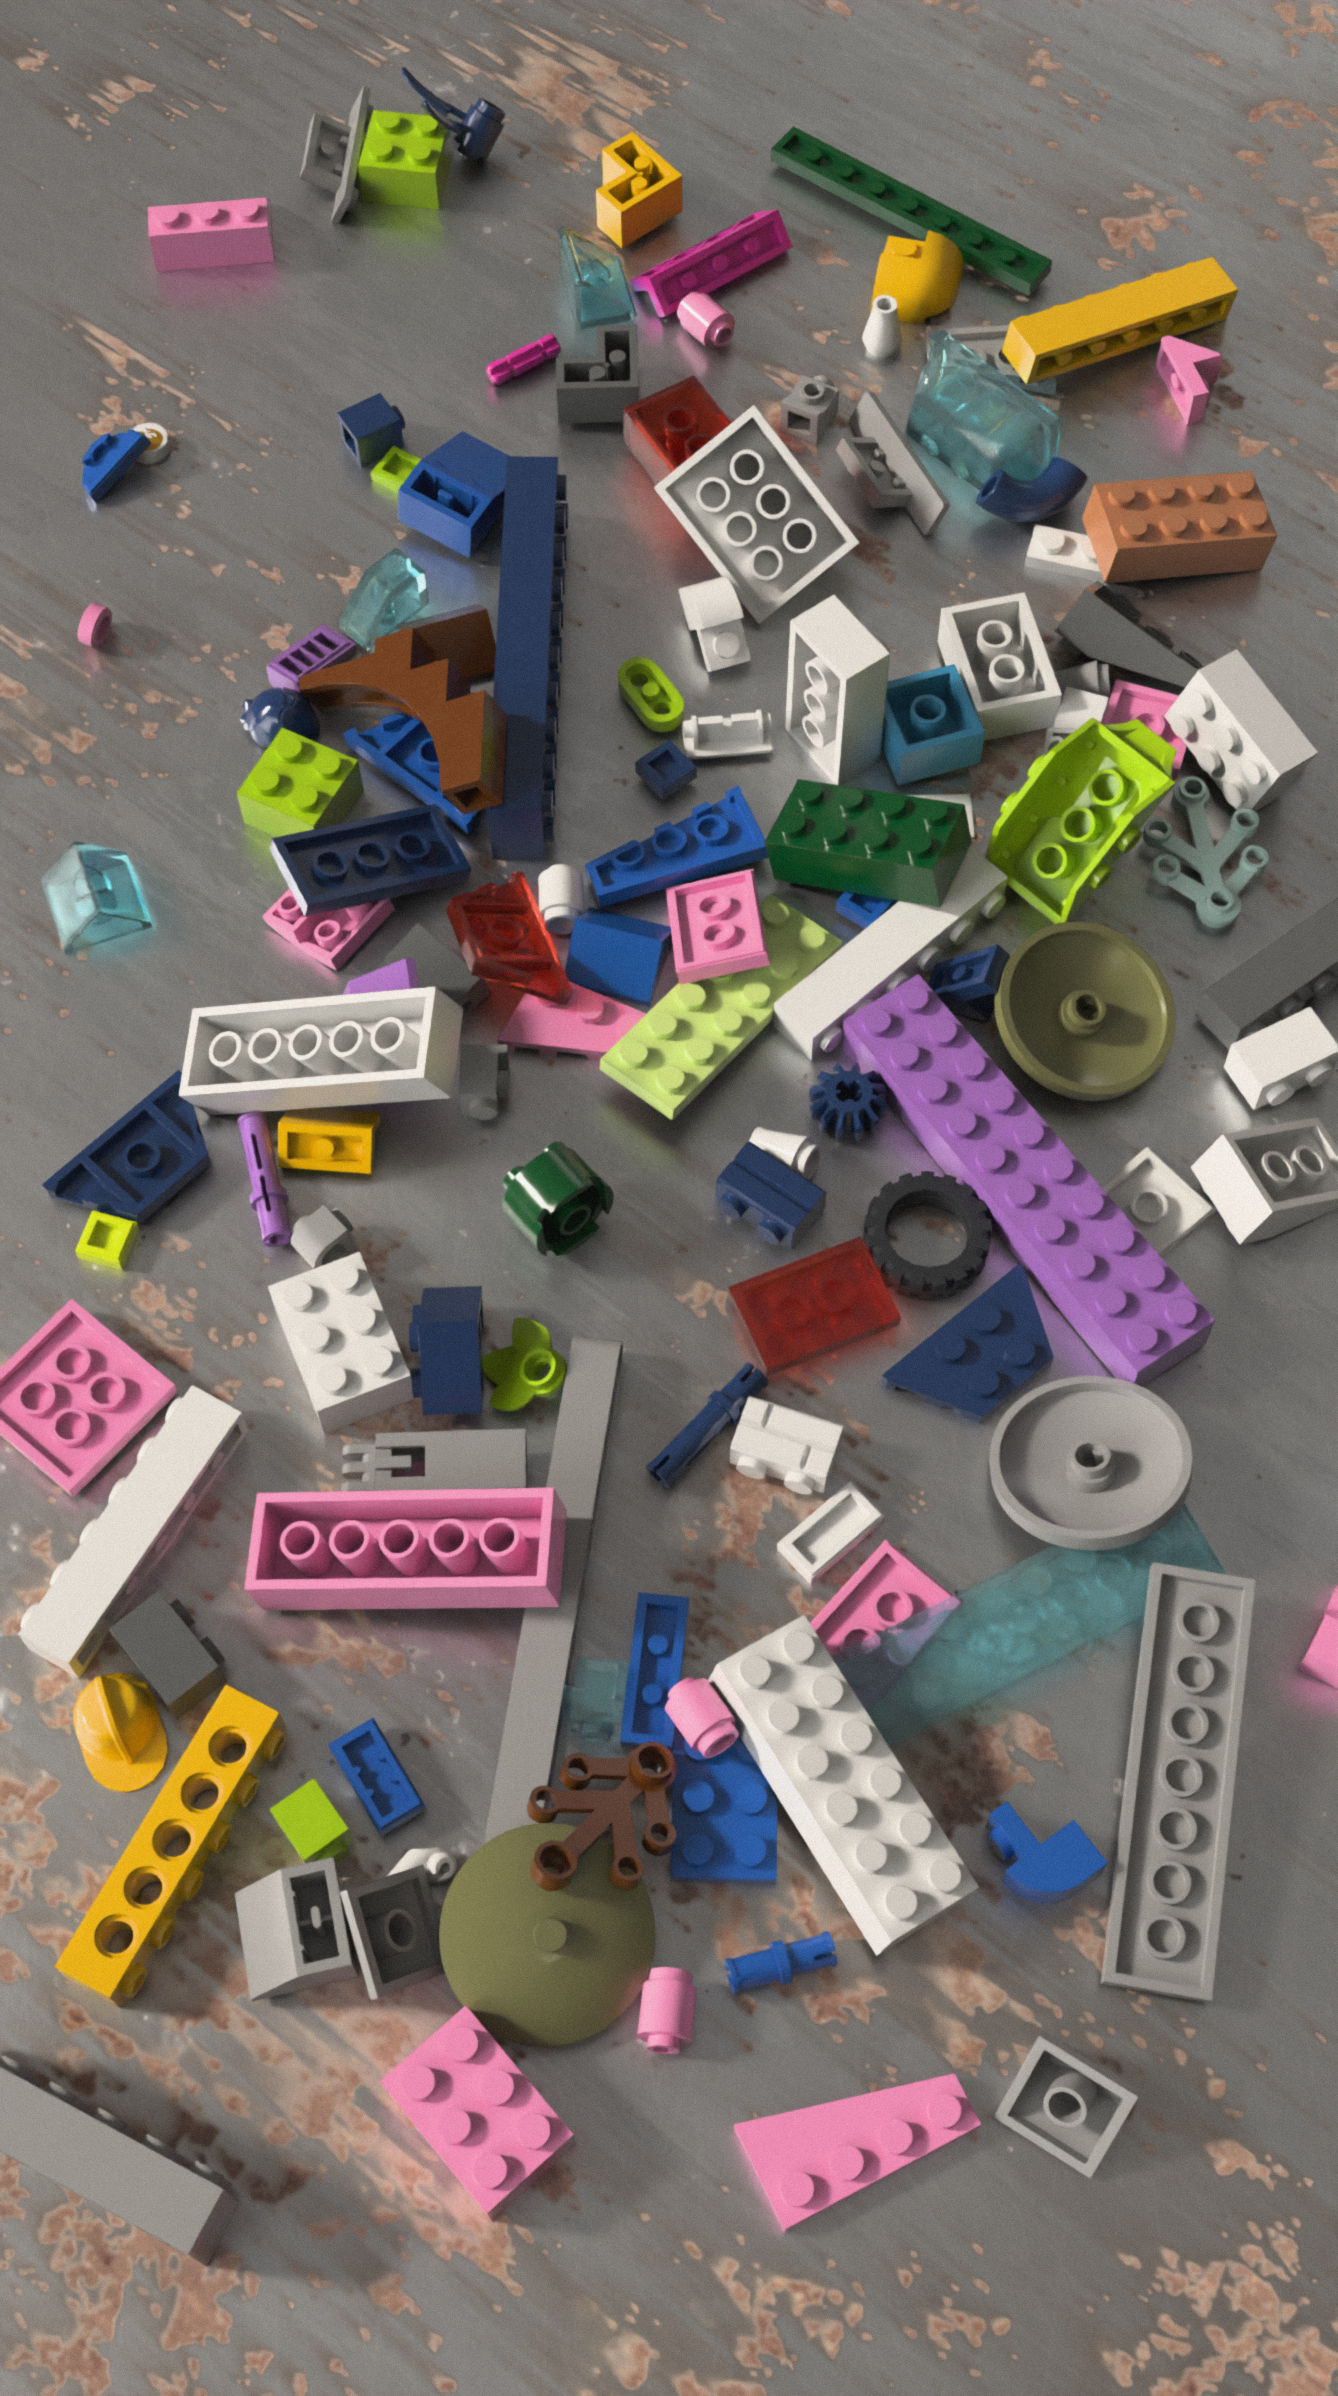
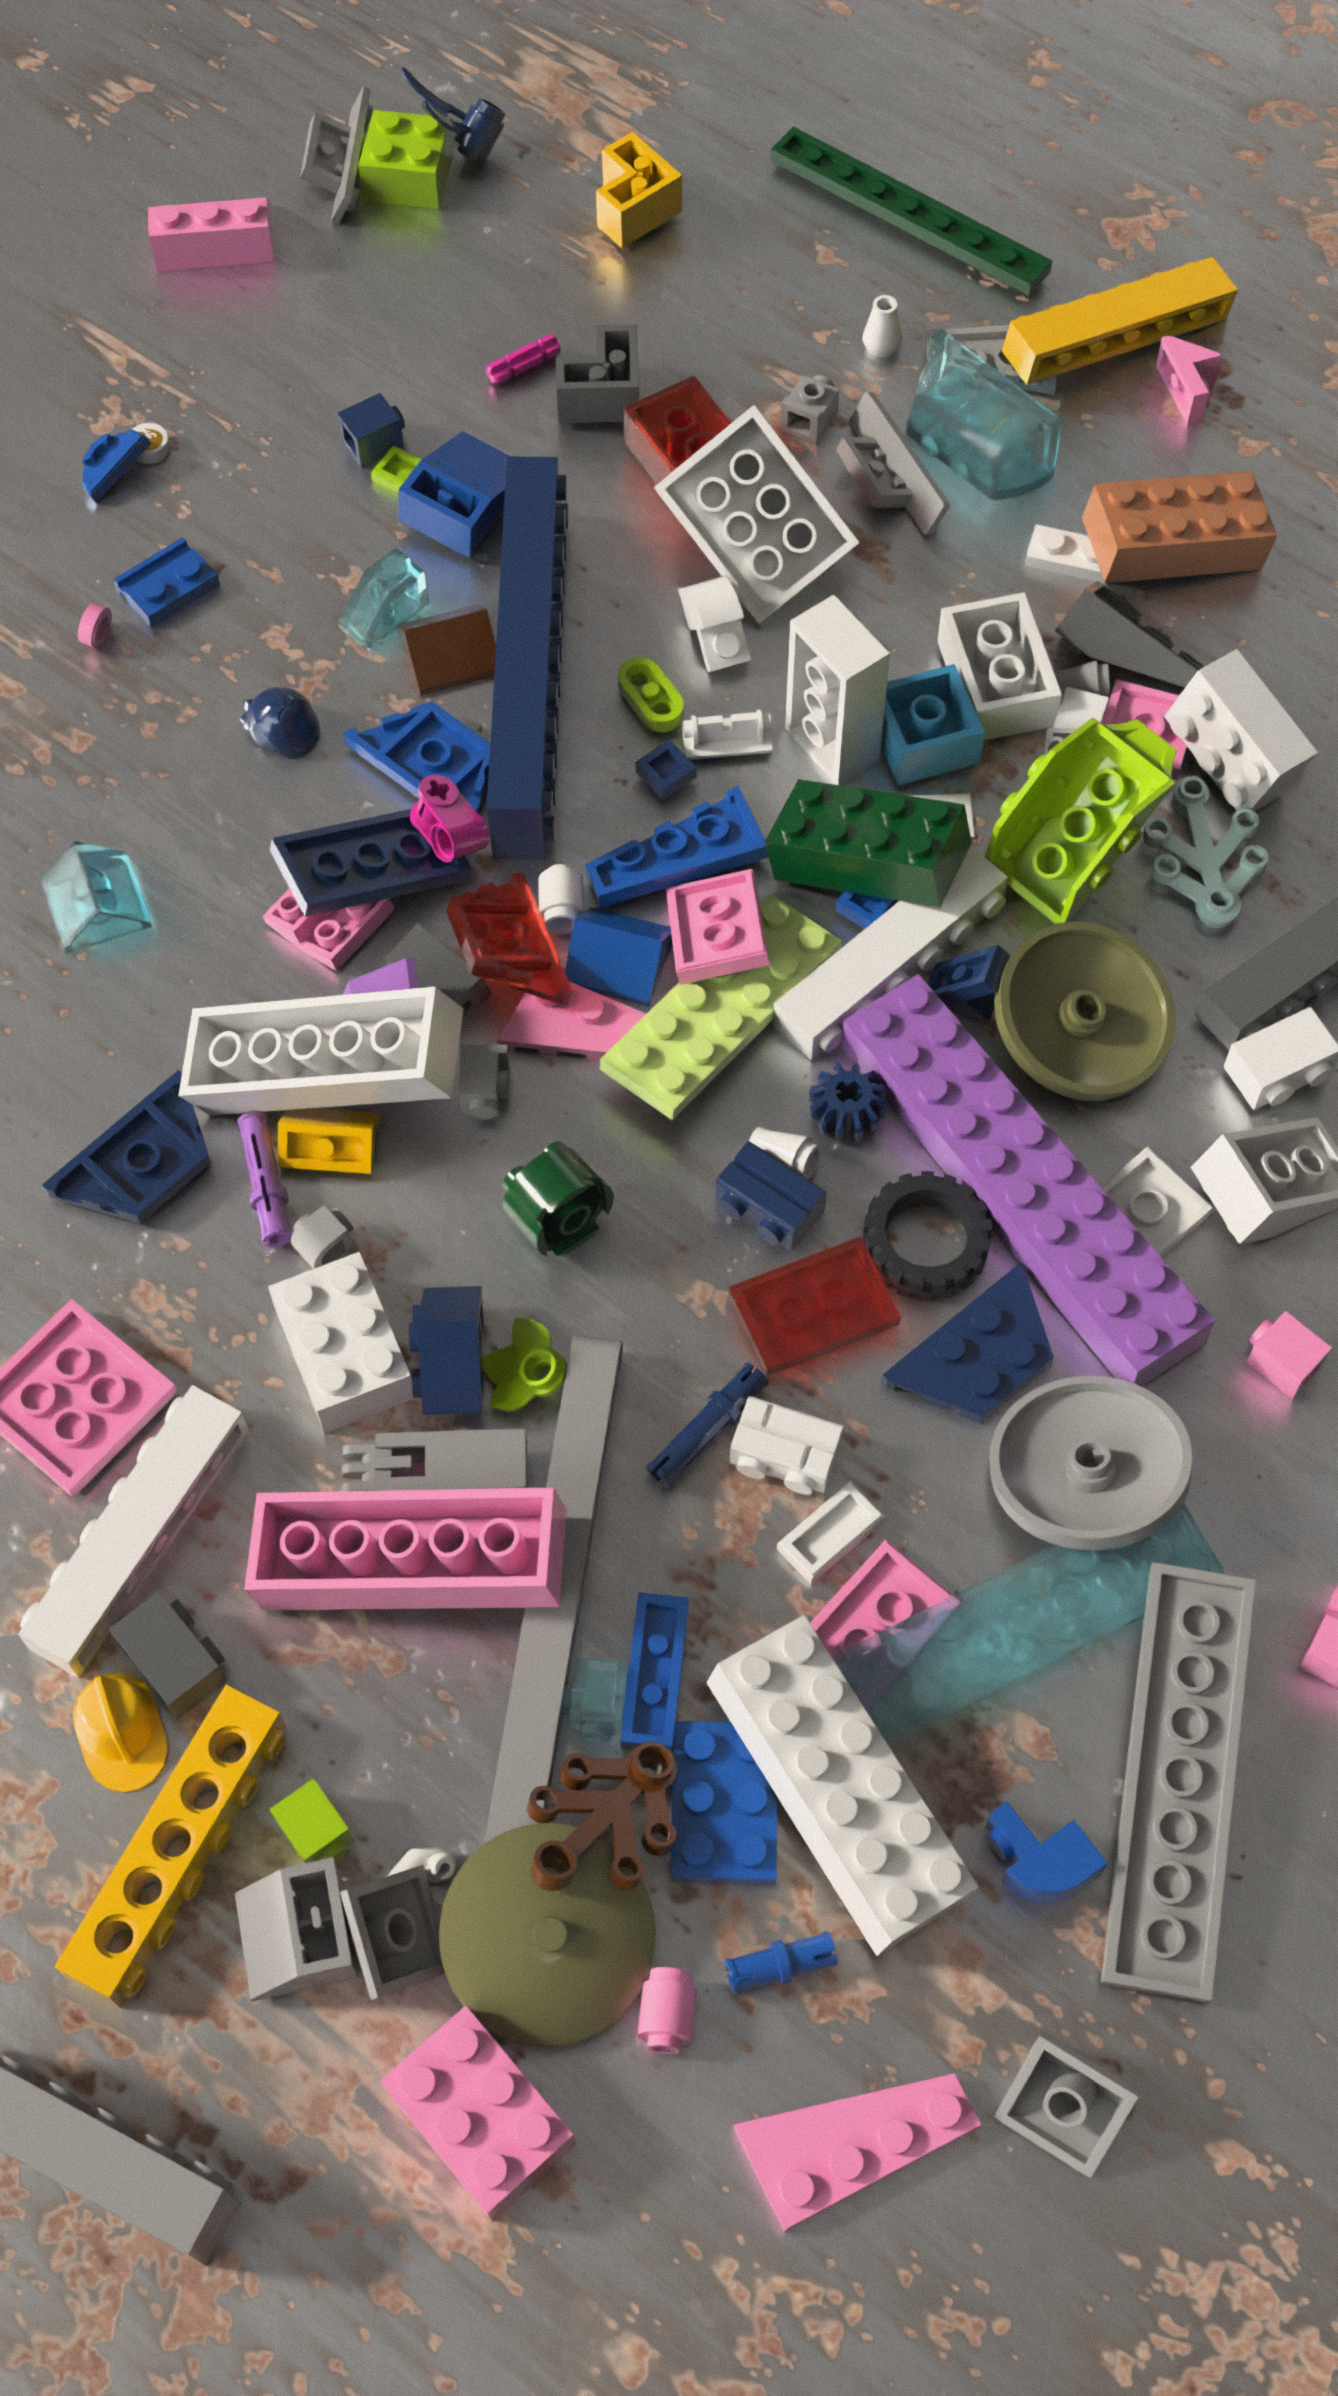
neon yellow tile [75,1210,140,1270] -> none
lime brick [236,728,364,837] -> none
medium lavender slope [266,624,357,694] -> none
reddish brown arch [299,627,507,815] -> none
blue plate [328,1718,426,1837] -> none
clear light blue slope [558,226,637,330] -> none
dark pink fence [629,209,793,317] -> none
bright pink brick [665,1677,739,1758] -> none
bright pink brick [677,292,735,350] -> none
yellow brick [871,230,964,324] -> none
dark blue cylinder [976,457,1088,523] -> none
none -> blue plate [114,537,220,627]
none -> dark pink piece [410,775,490,863]
none -> bright pink brick [1246,1311,1332,1400]

